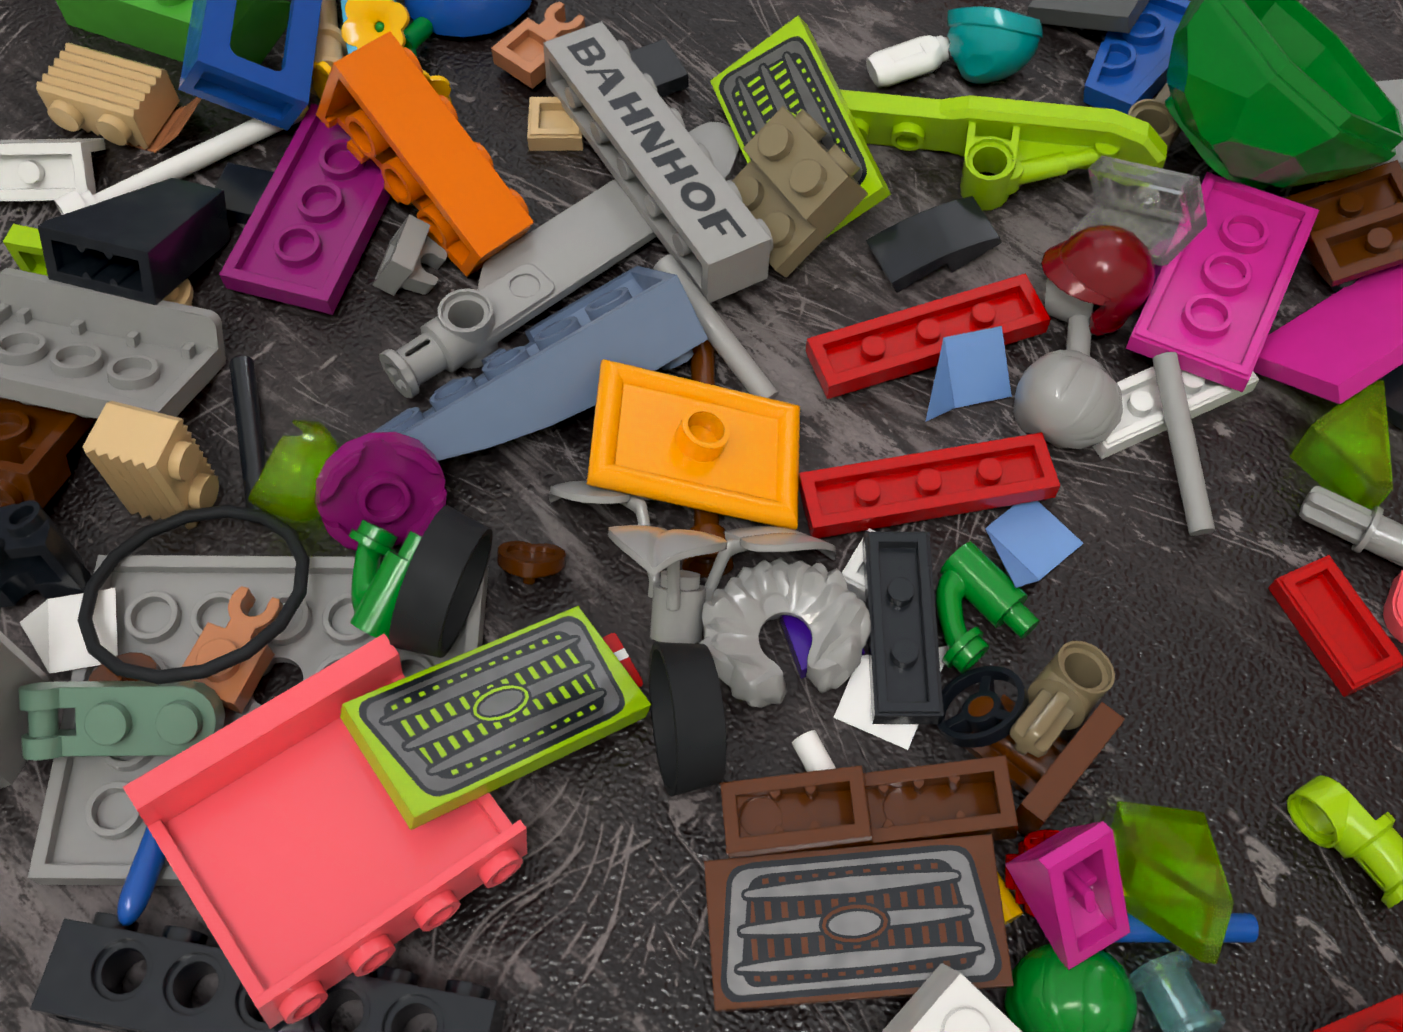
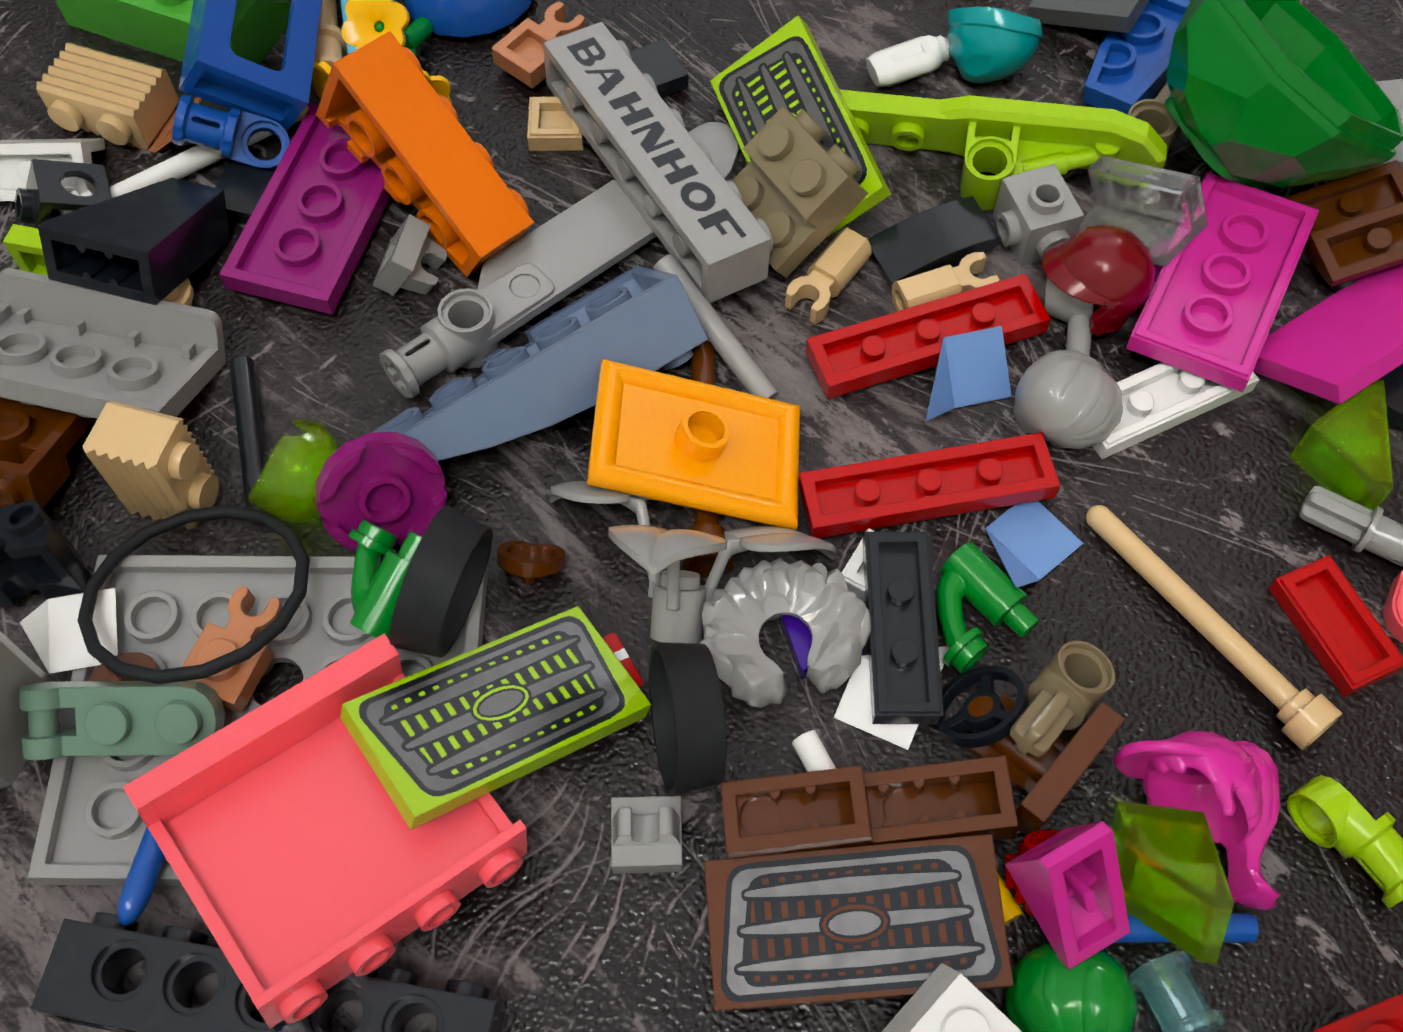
light grey bar [1152,352,1215,536] -> none
none -> black bracket [15,159,112,228]
none -> blue connector [172,94,290,172]
none -> light grey tile [611,796,683,874]
none -> tan bar [785,227,872,324]
none -> tan bar [892,252,1000,311]
none -> light grey brick [993,164,1085,266]
none -> tan piece [1086,505,1343,751]
none -> dark pink piece [1113,731,1280,910]

